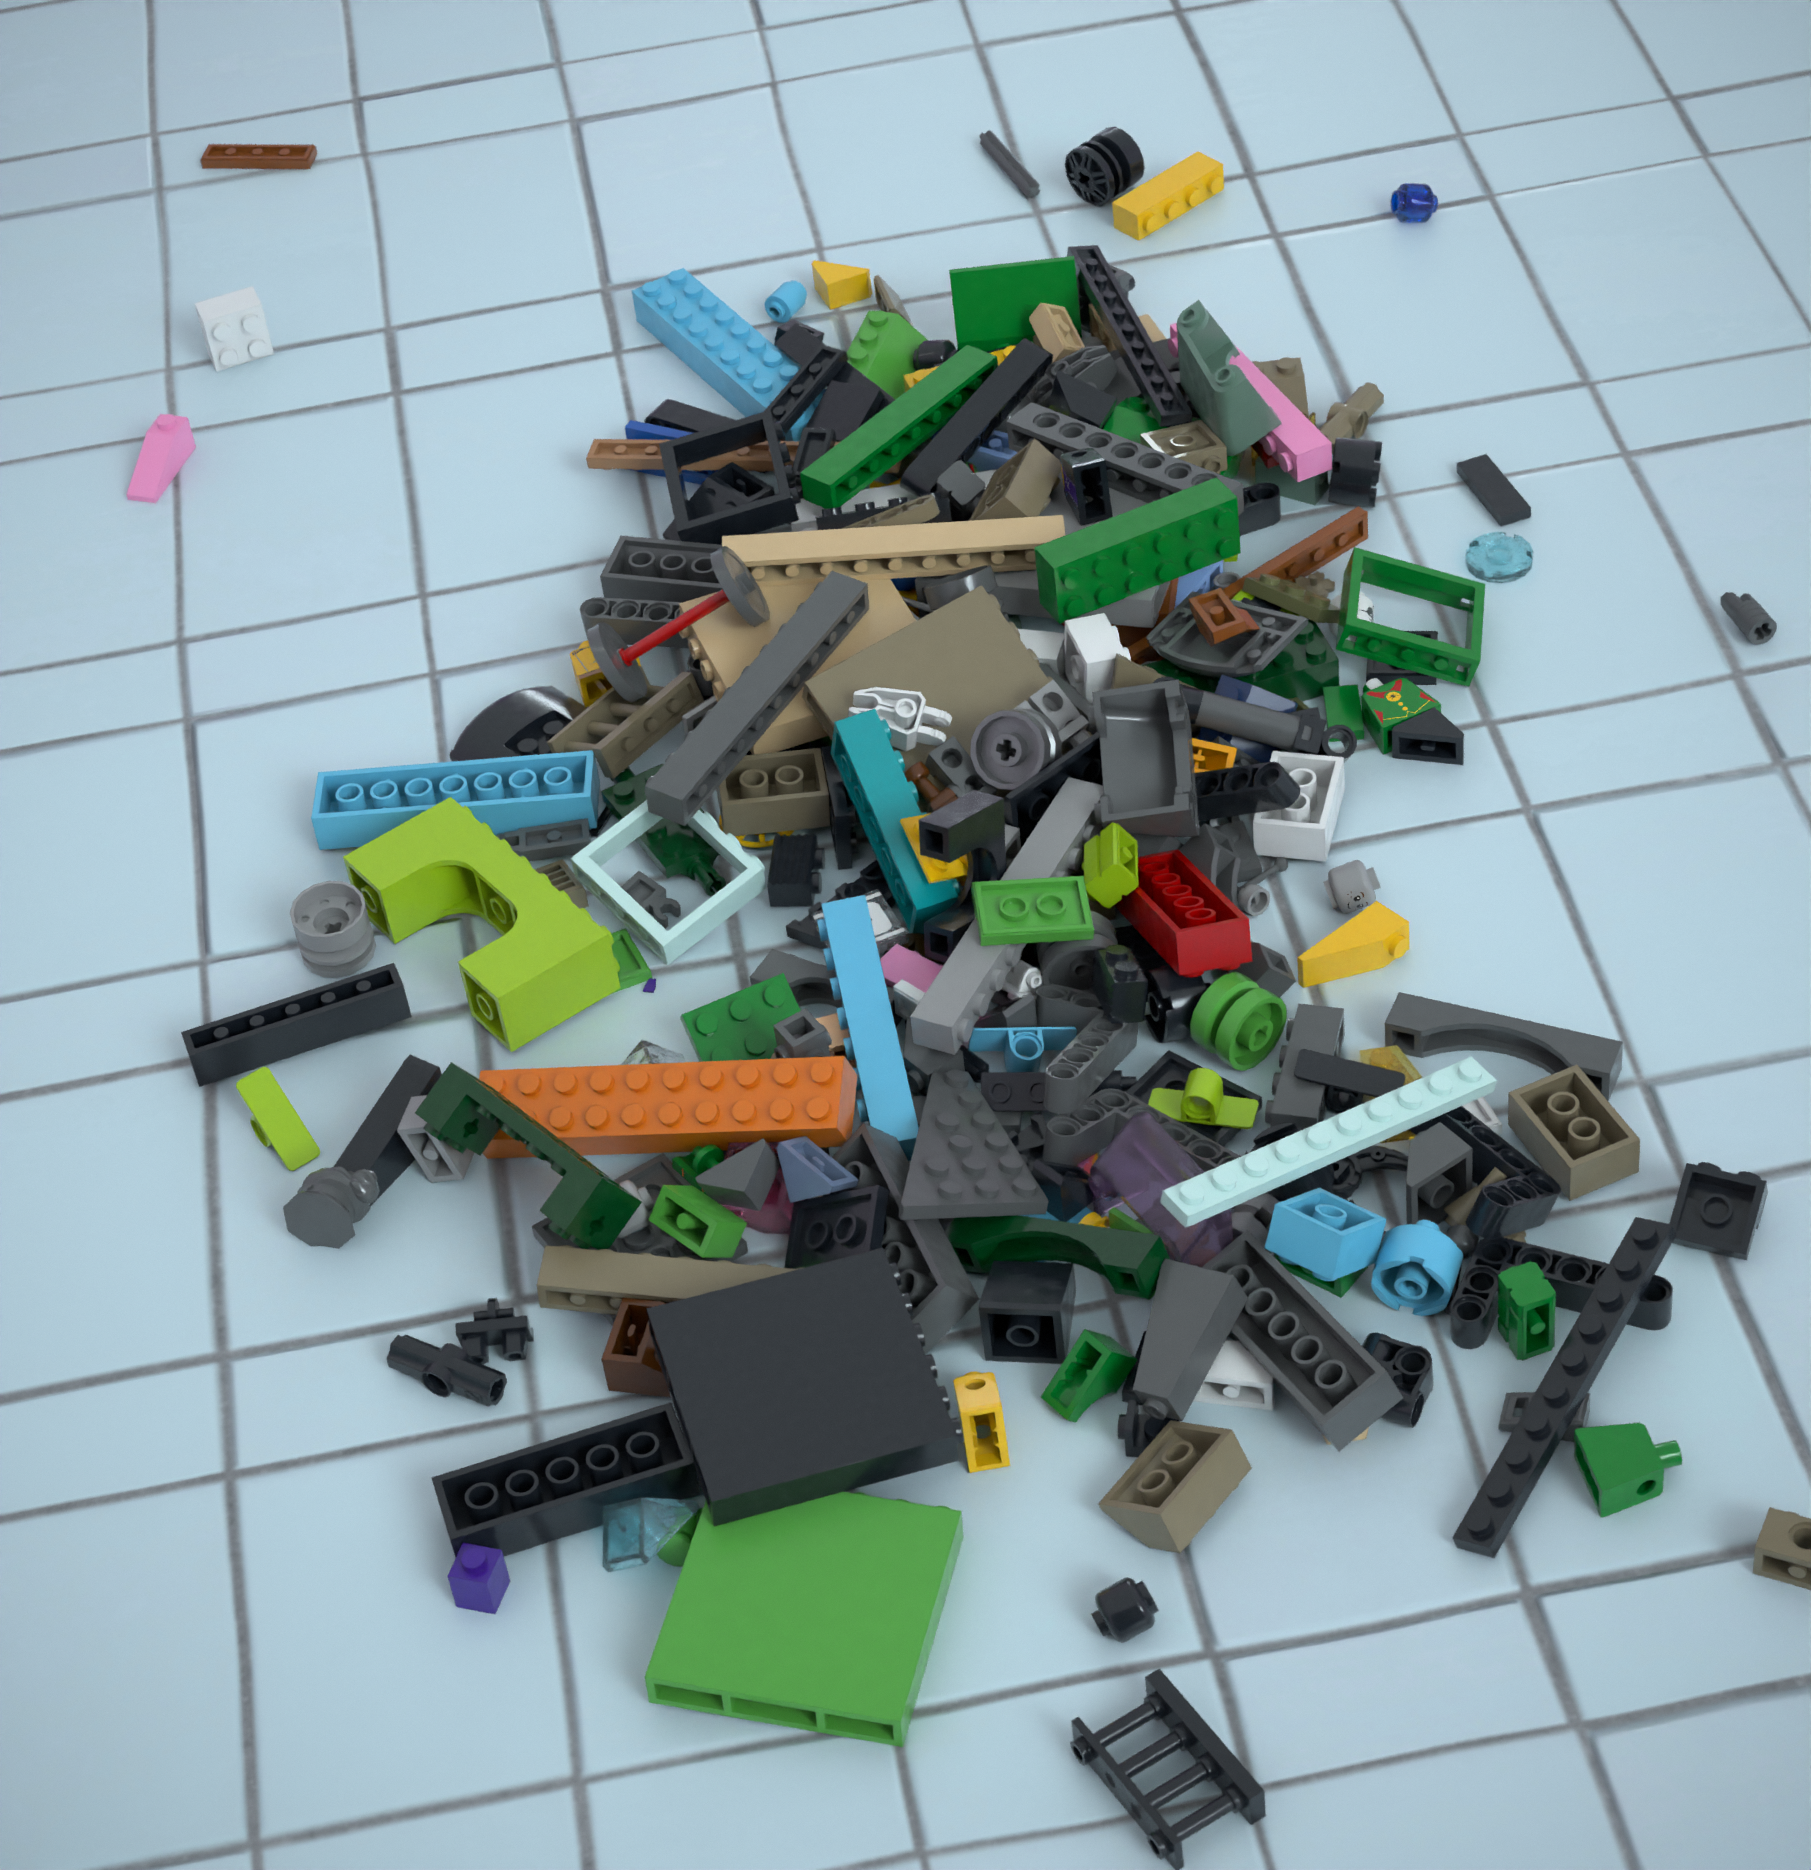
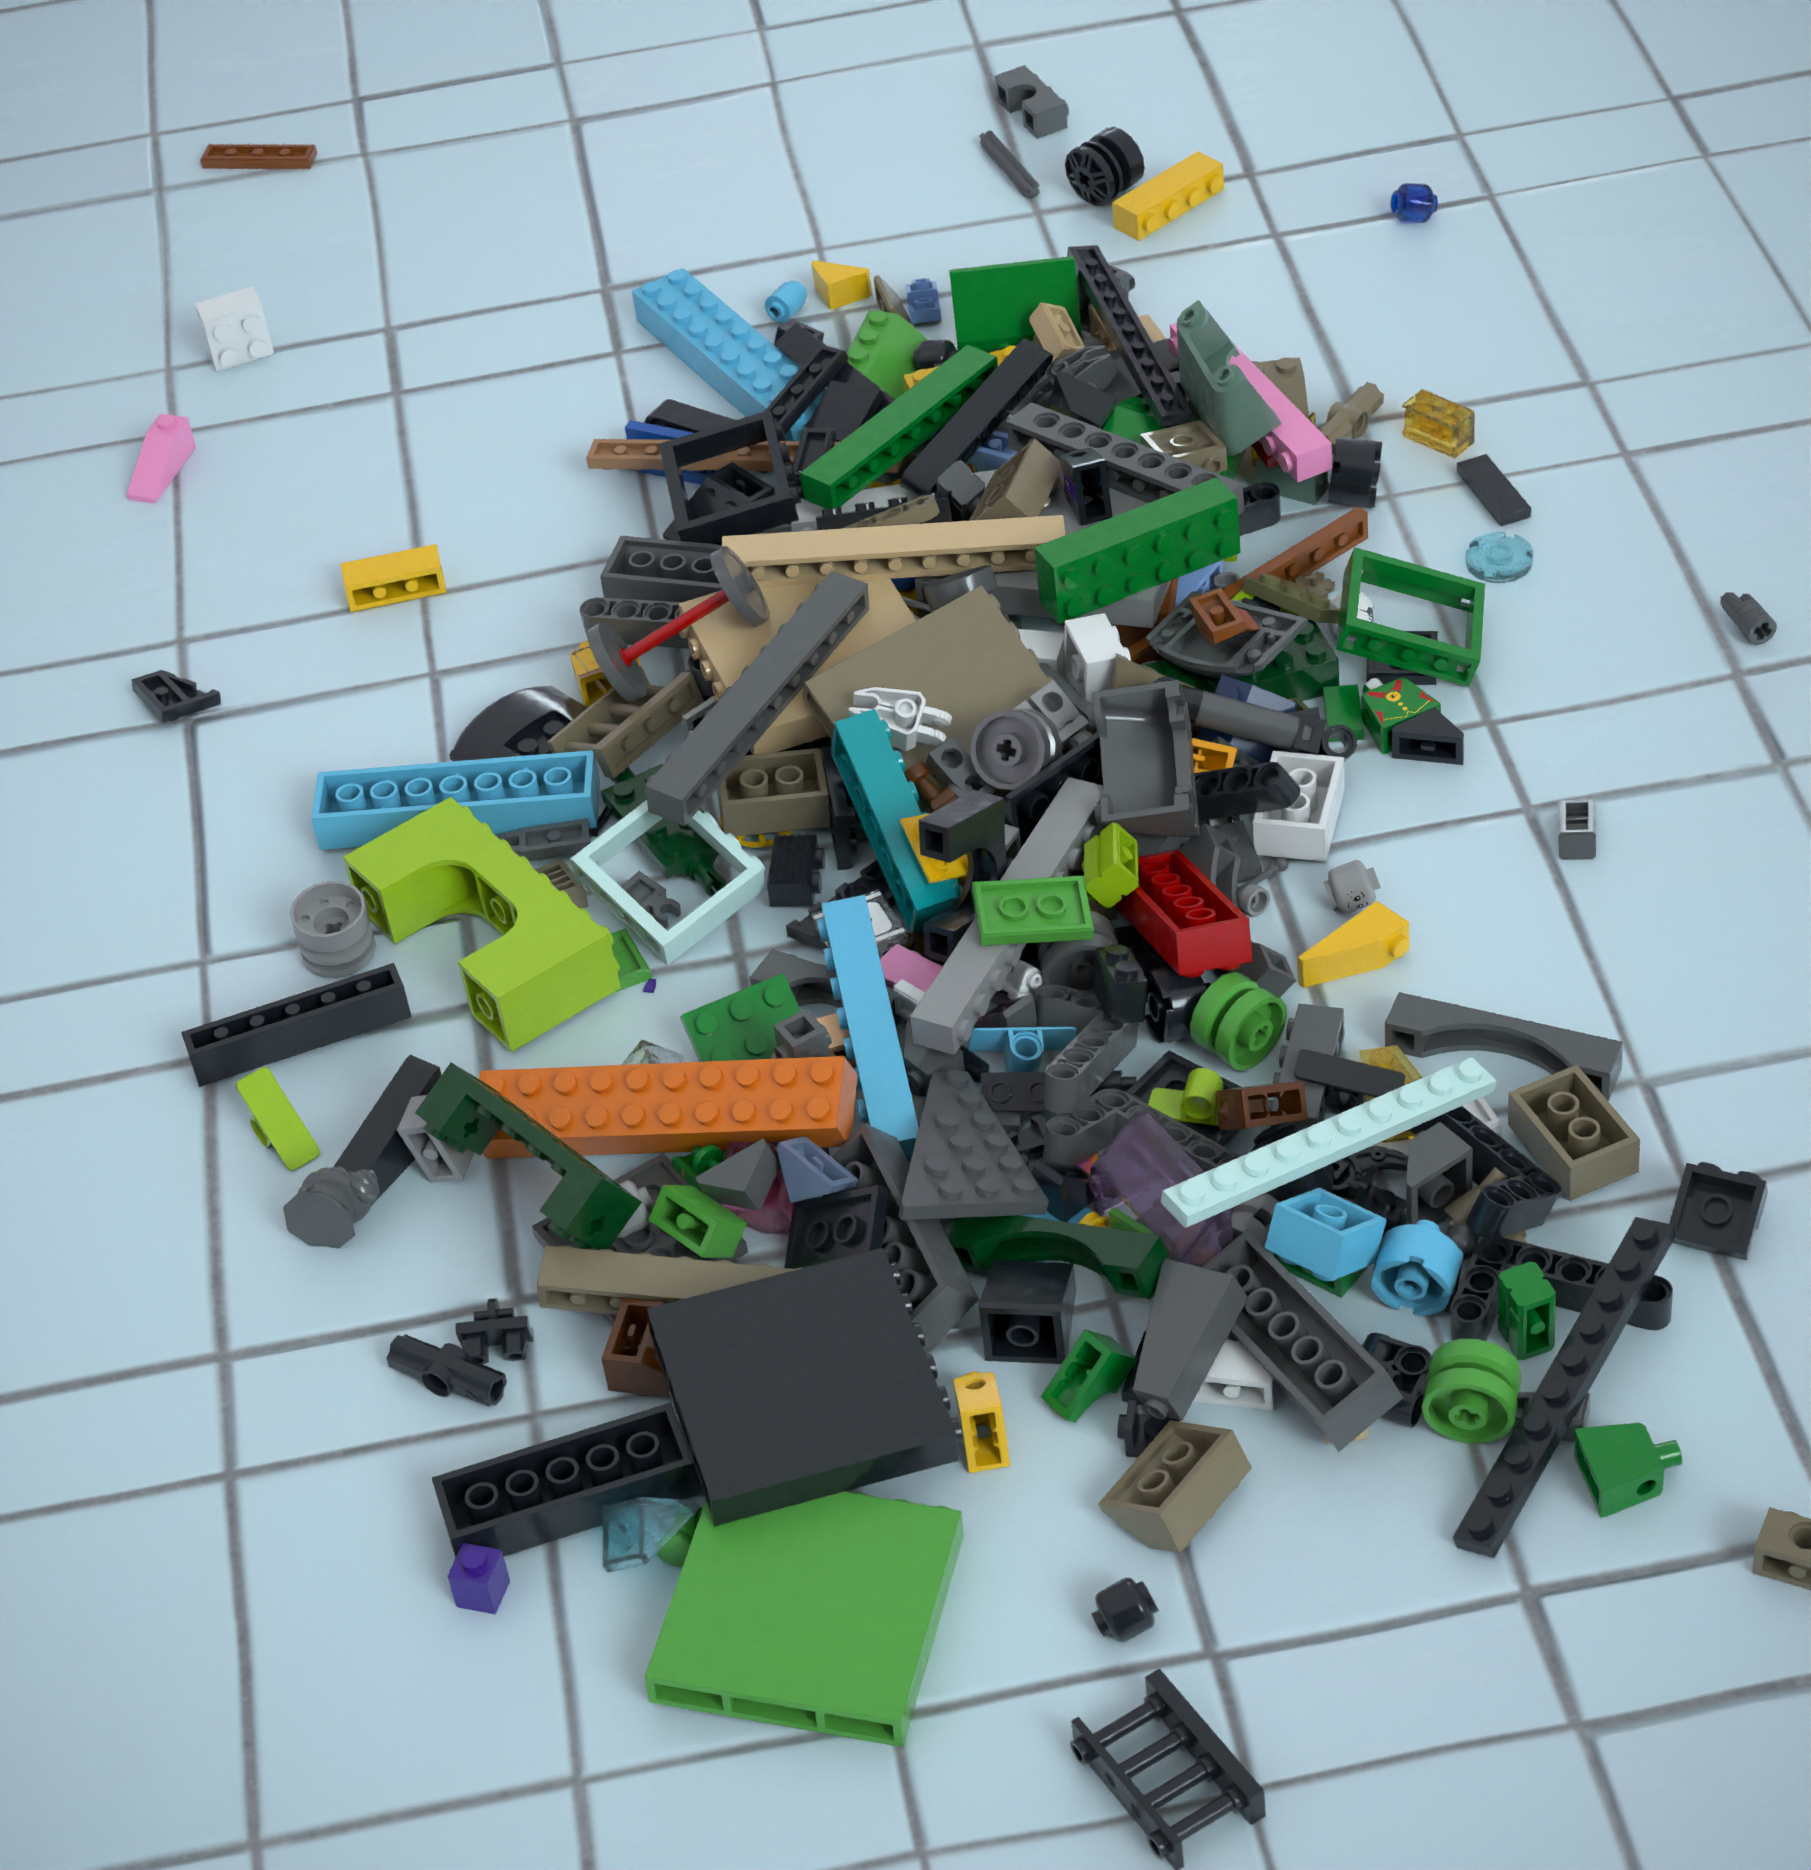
none -> black wing [132,670,221,723]
none -> yellow brick [340,544,447,612]
none -> medium blue slope [906,278,941,324]
none -> dark grey arch [994,65,1069,139]
none -> reddish brown torso [1215,1081,1308,1130]
none -> black bracket [1347,1165,1406,1231]
none -> clear yellow hinge [1402,389,1475,459]
none -> bright green wheel [1421,1339,1522,1444]
none -> dark grey slope [1558,800,1596,860]

